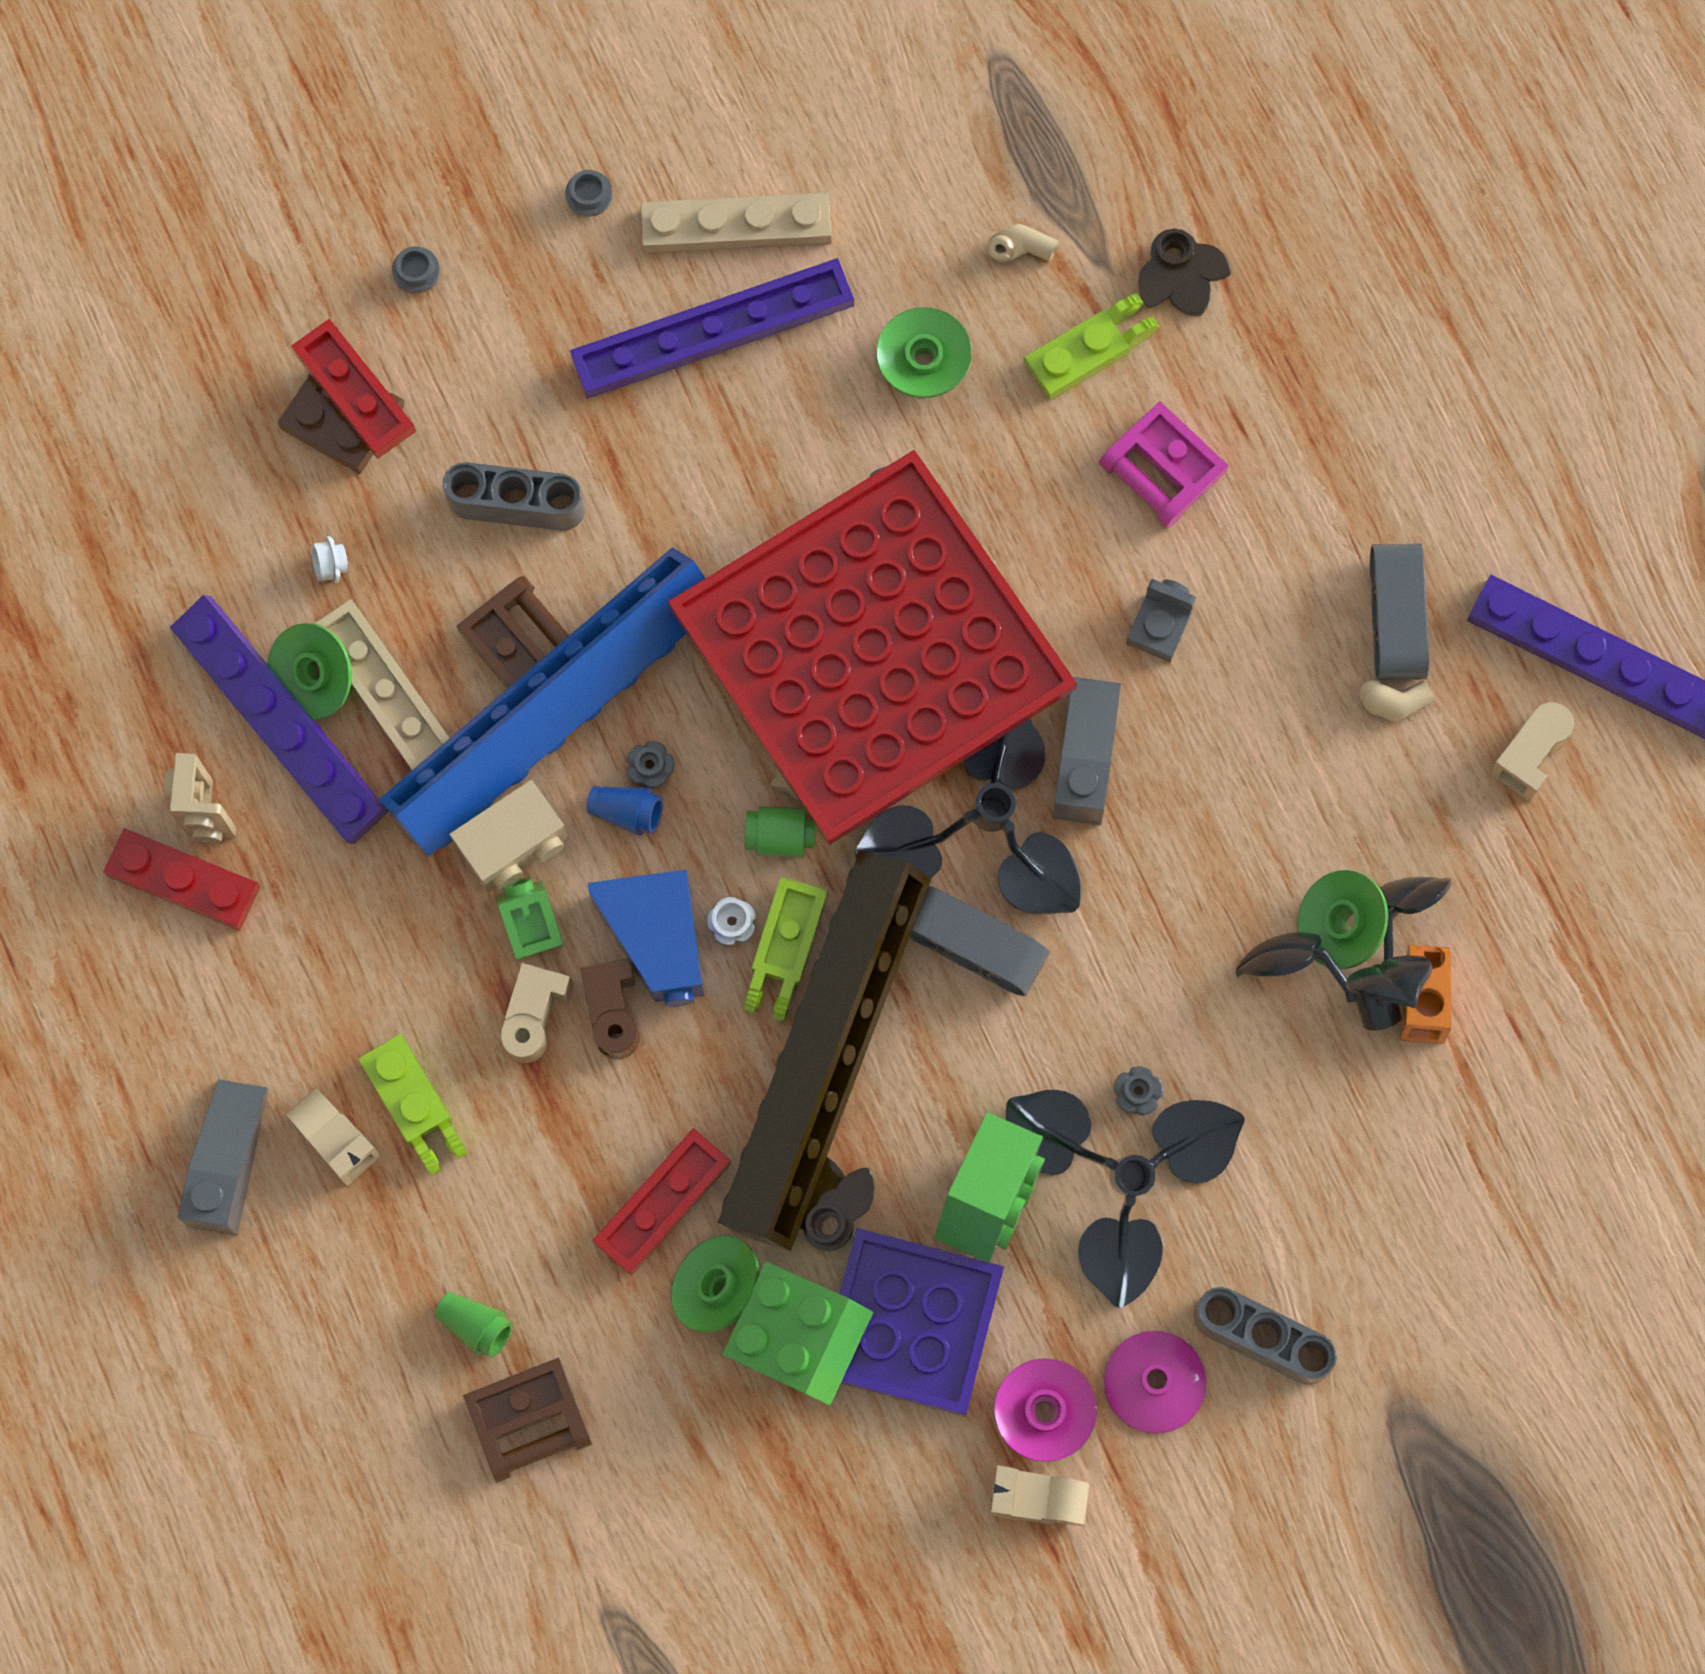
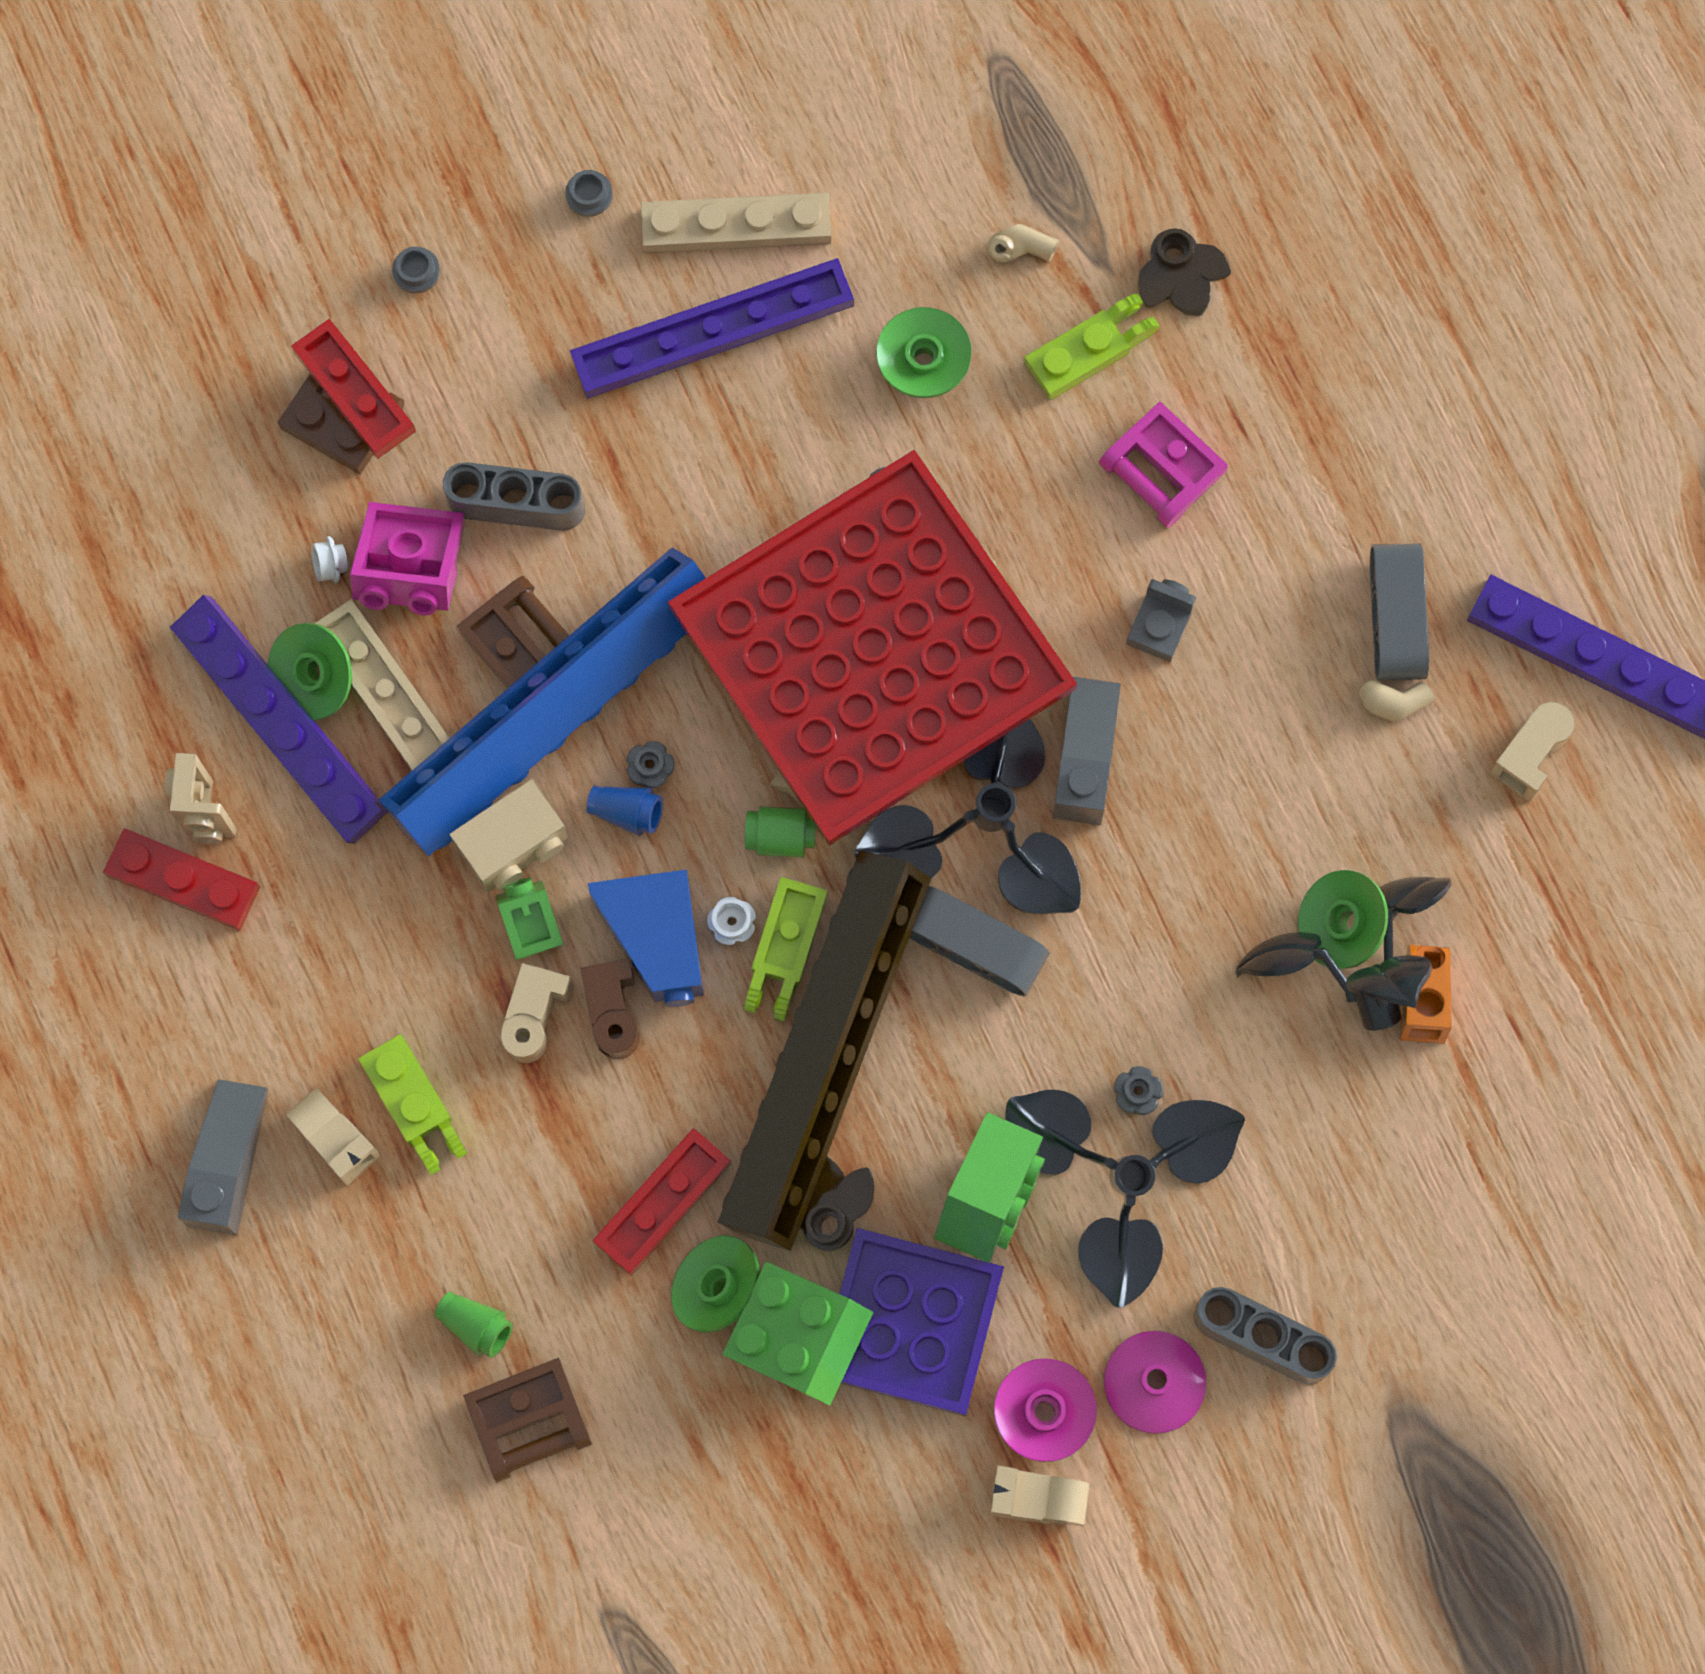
none -> dark pink plate [350,502,465,616]

